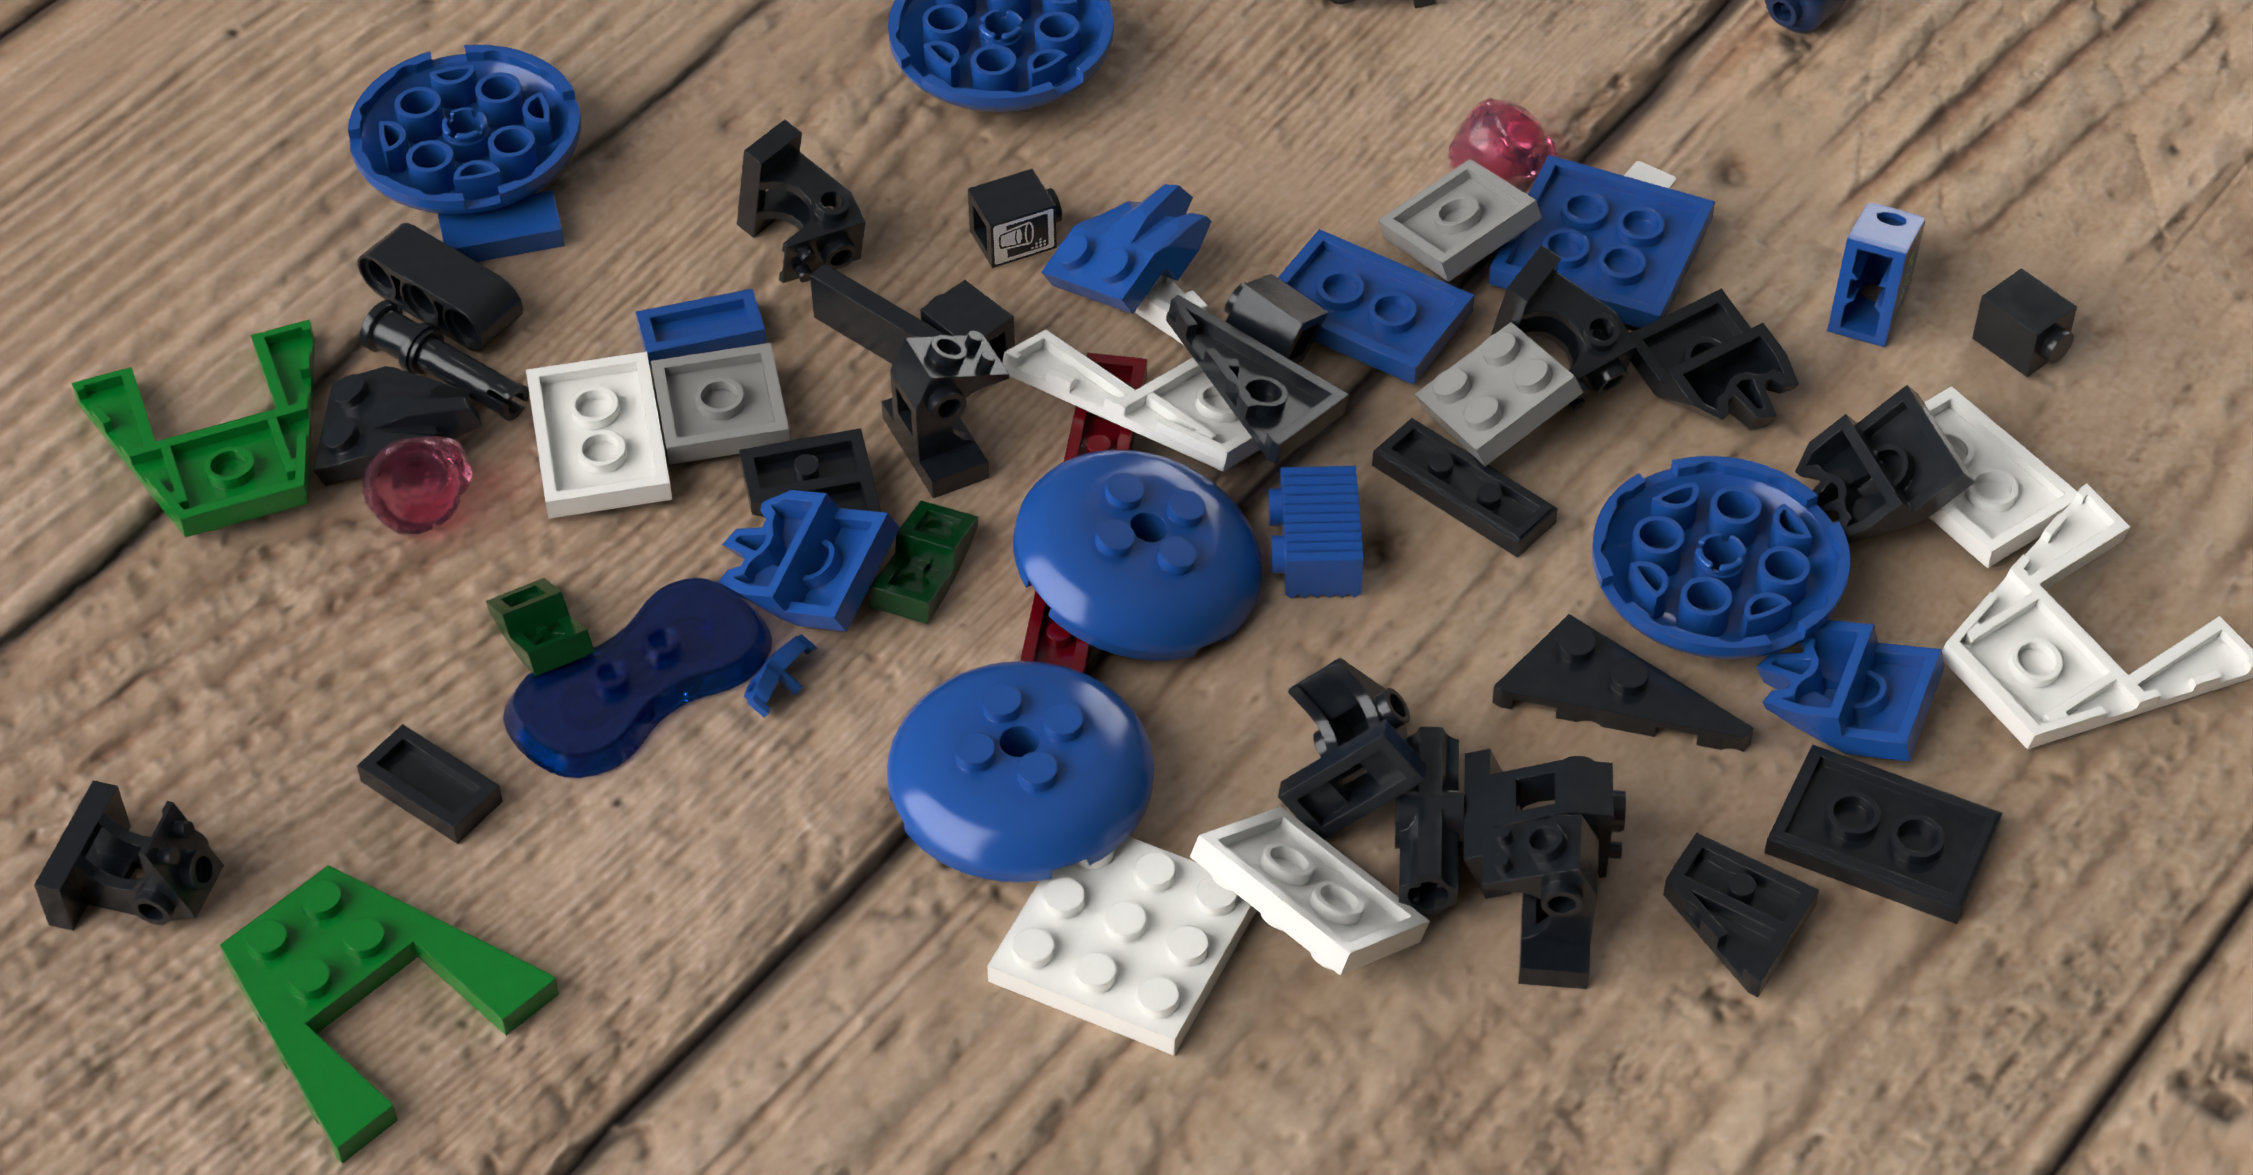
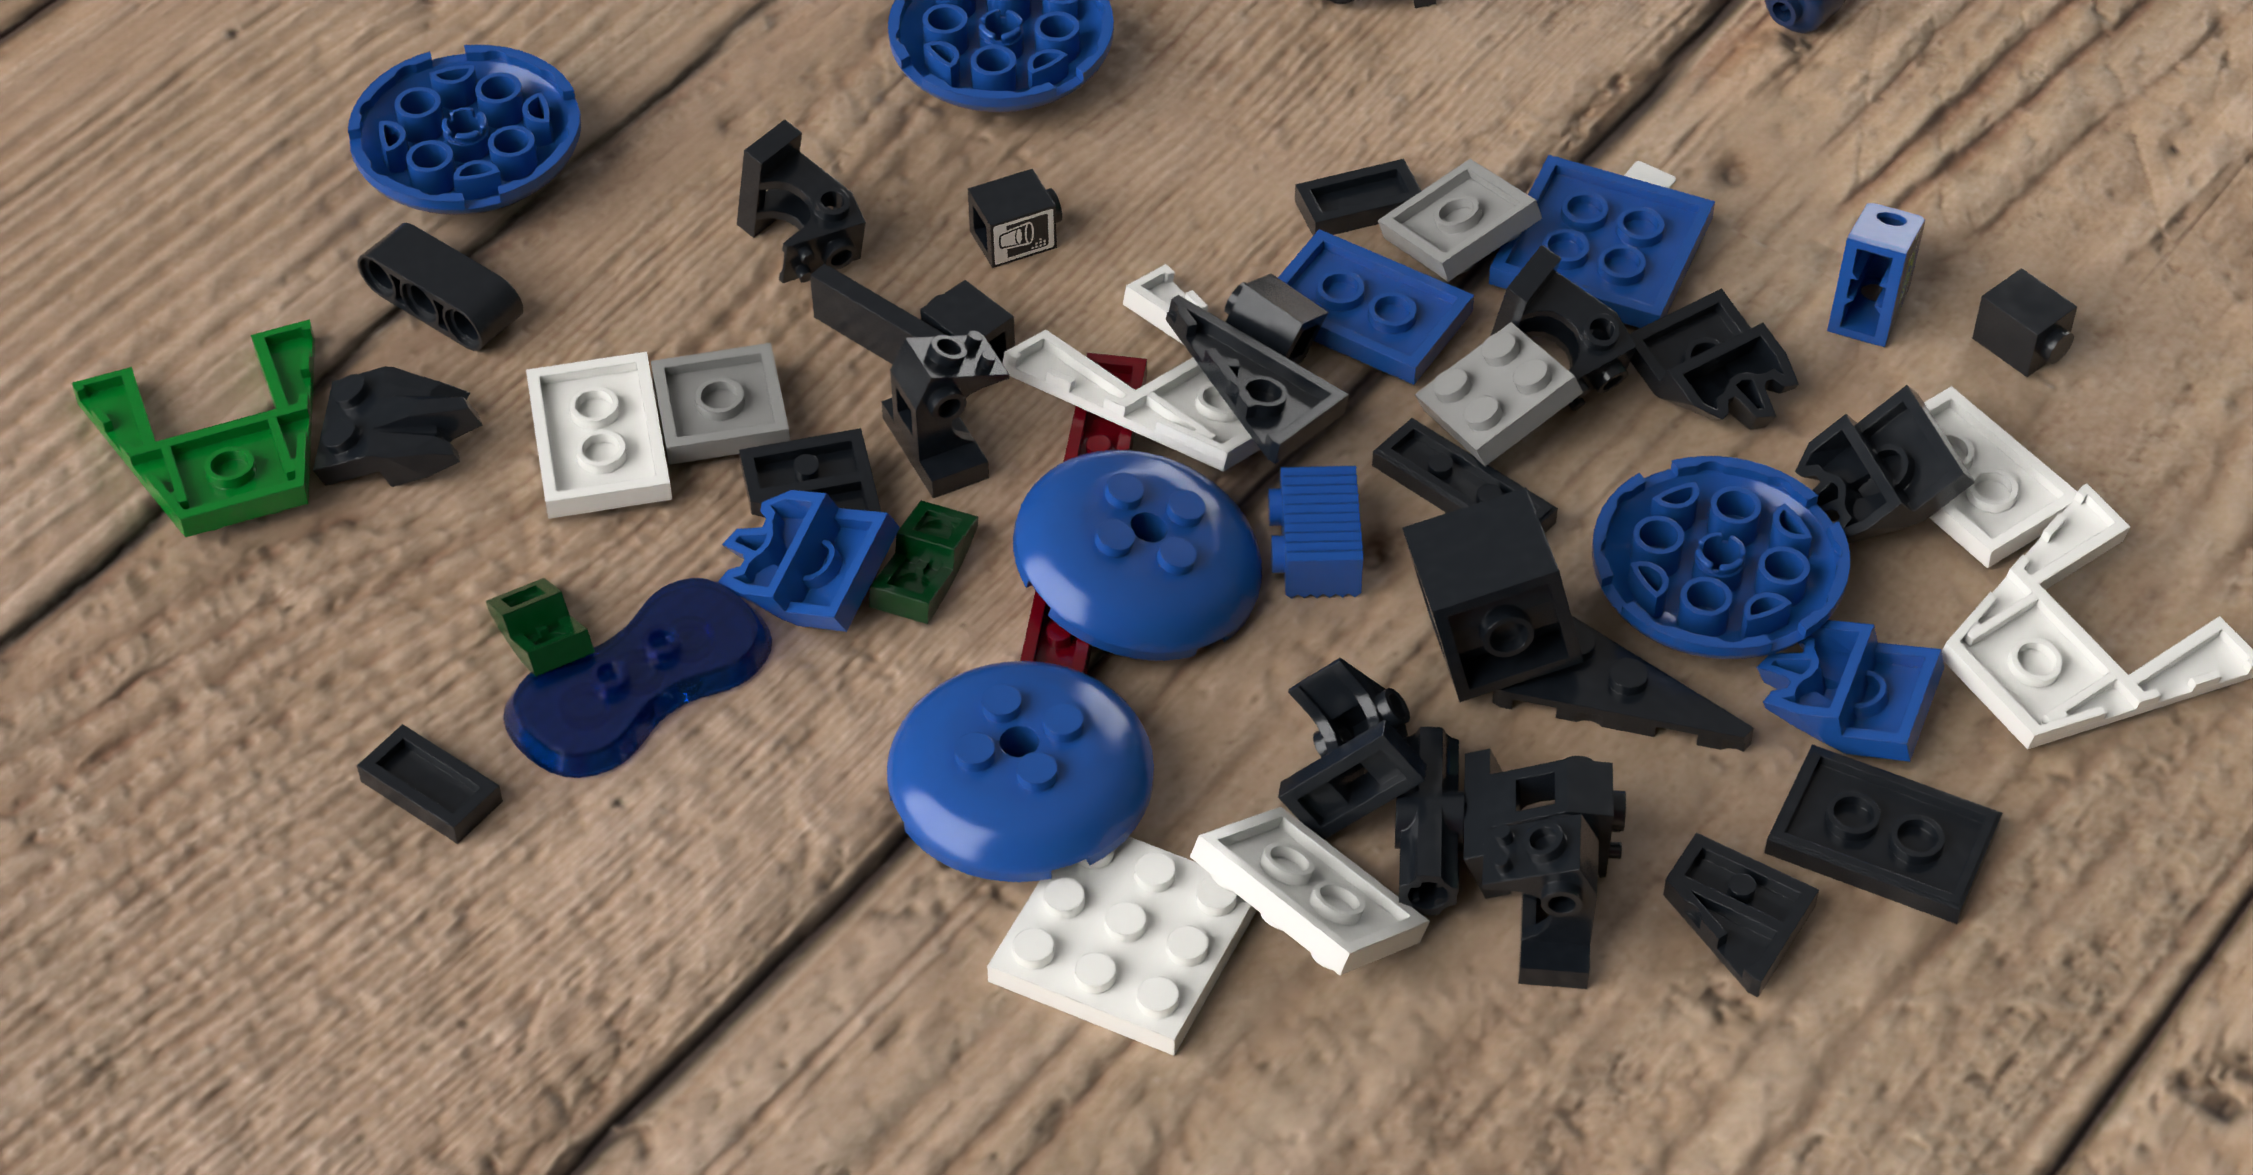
black tile [34,780,224,931] -> none
green wing [220,865,559,1164] -> none
black pin [360,300,529,421] -> none
clear pink hair [363,436,472,536] -> none
blue tile [438,190,565,262] -> none
blue tile [636,289,767,369] -> none
blue piece [744,634,817,717] -> none
blue plate [1041,184,1212,314] -> none
clear pink hair [1448,98,1560,181] -> none
none -> black tile [1295,159,1422,236]
none -> black brick [1402,487,1584,702]

